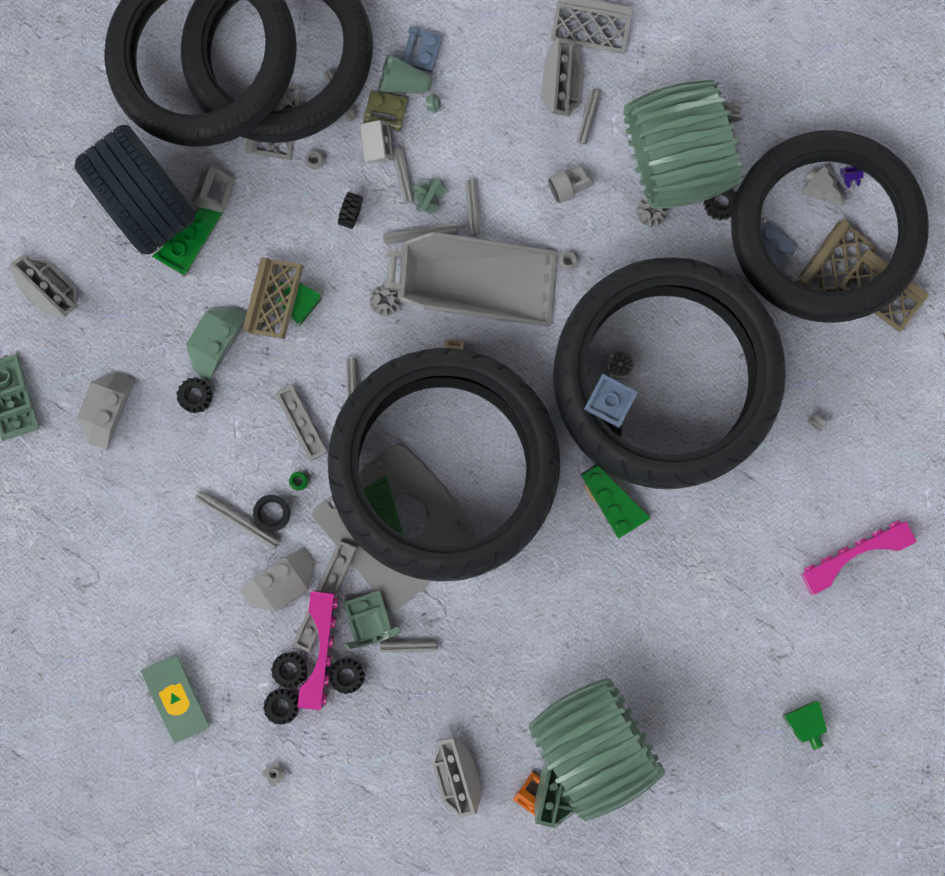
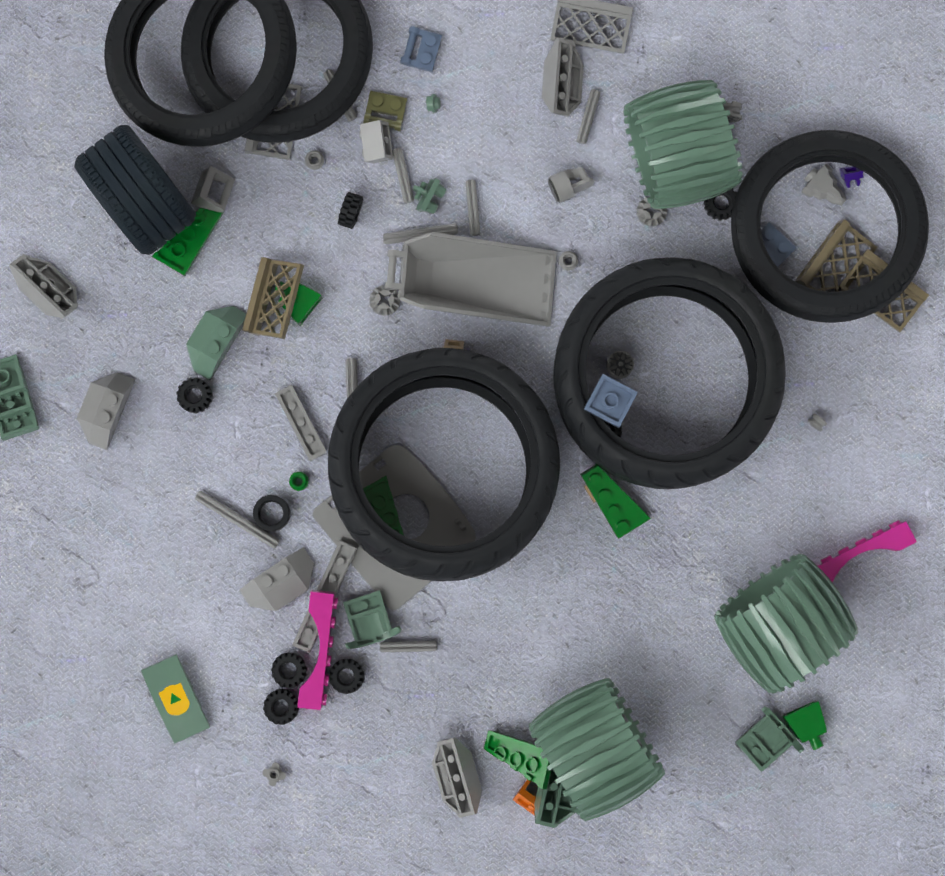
sand green cone [378,54,432,94] -> none
none -> green wing [484,730,551,789]
none -> sand green wheel [714,554,858,694]
none -> sand green piece [735,706,804,772]

